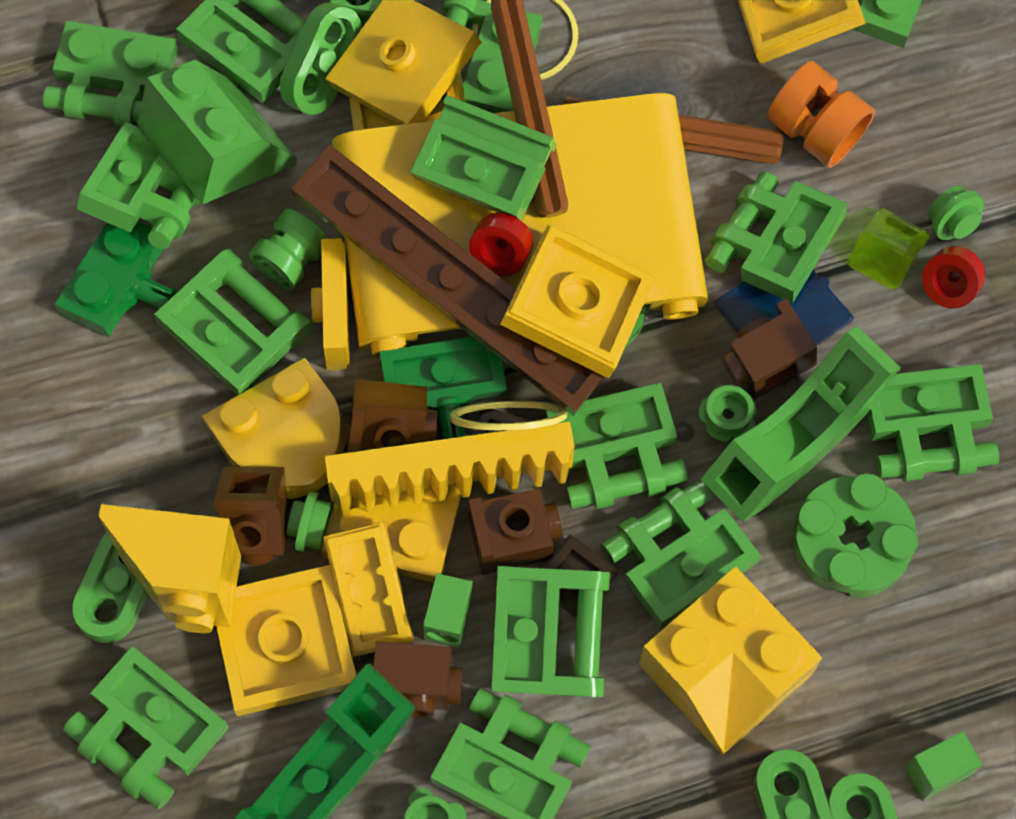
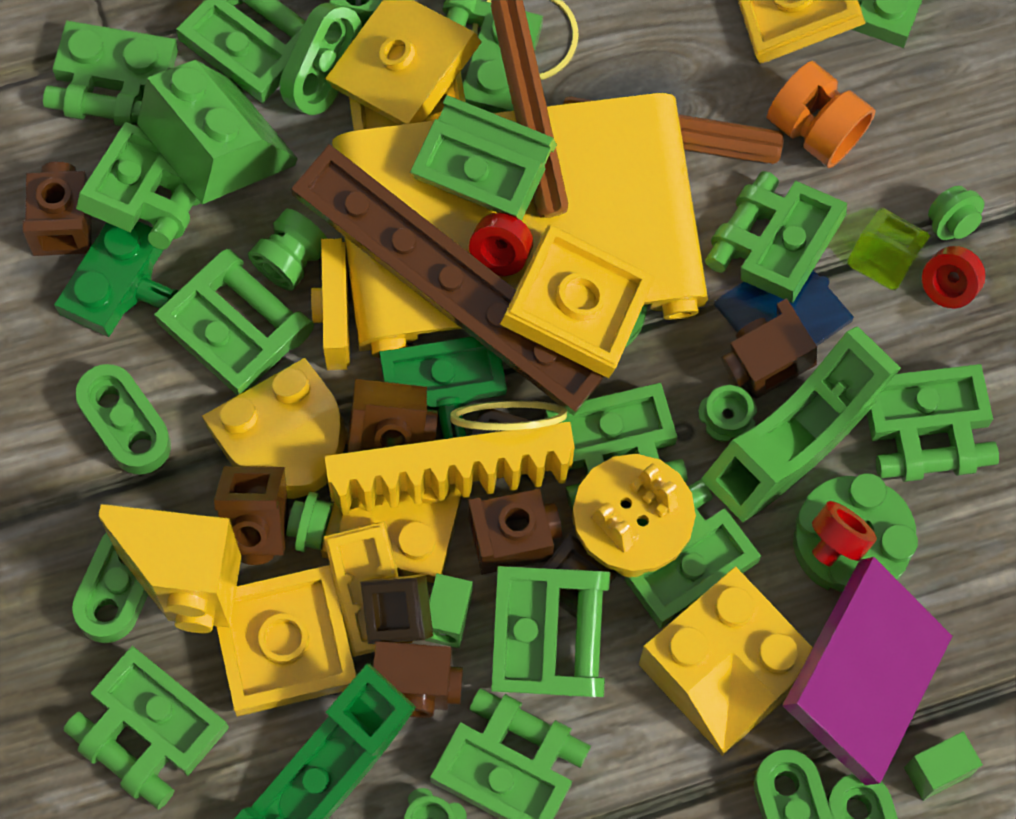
none -> reddish brown brick [23,162,92,256]
none -> bright green plate [76,364,171,474]
none -> dark brown tile [360,574,434,644]
none -> yellow plate [572,454,696,578]
none -> magenta tile [782,557,953,785]
none -> red tile [812,501,877,567]

